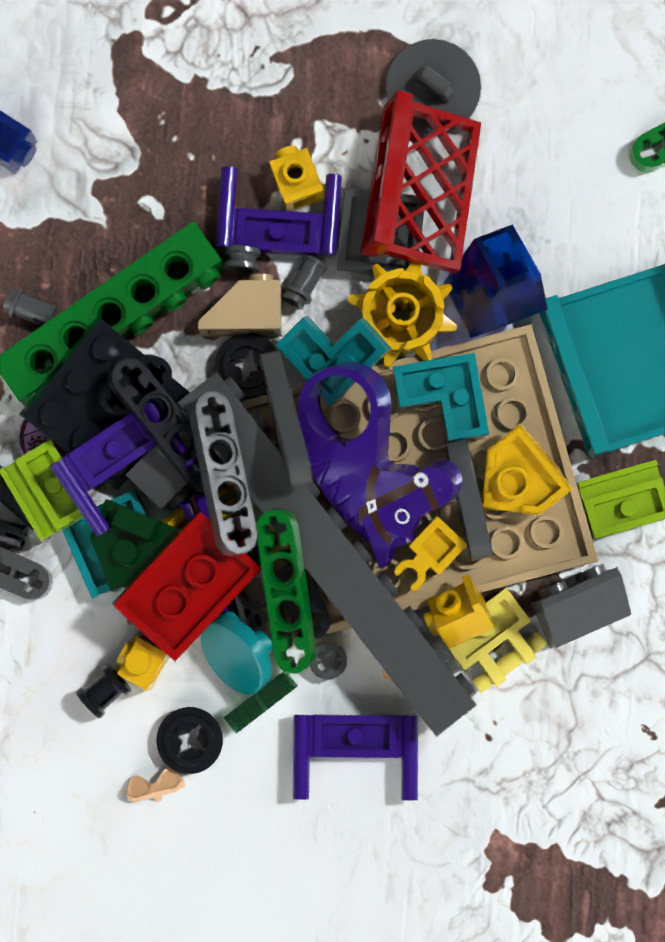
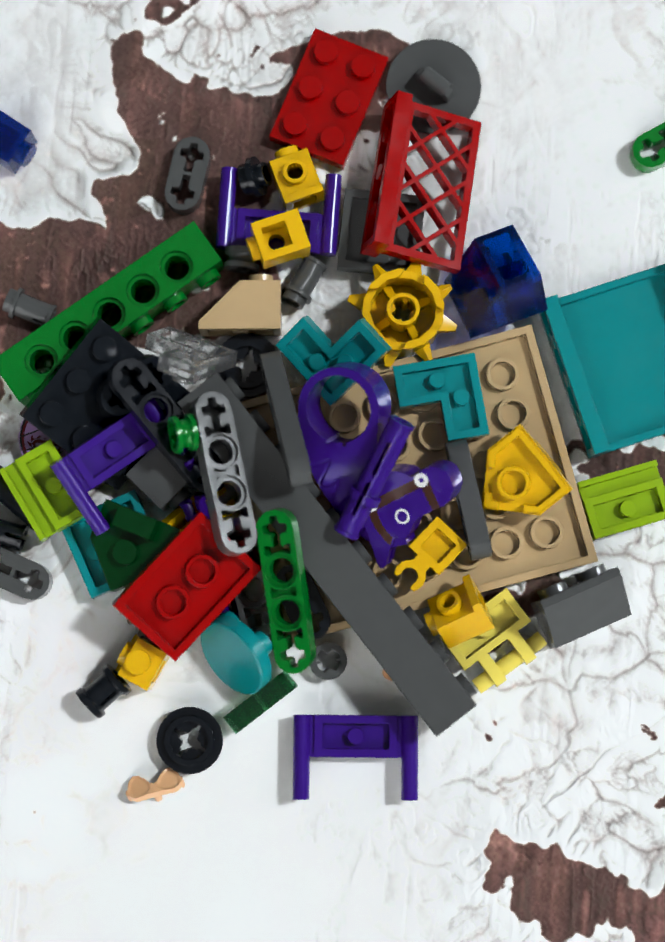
none -> clear plate [145,326,238,385]
none -> dark grey beam [165,137,211,215]
none -> green bush [167,413,199,454]
none -> black plate [237,156,271,197]
none -> yellow brick [245,208,311,269]
none -> red plate [269,28,389,170]
none -> dark purple pin [333,415,415,540]

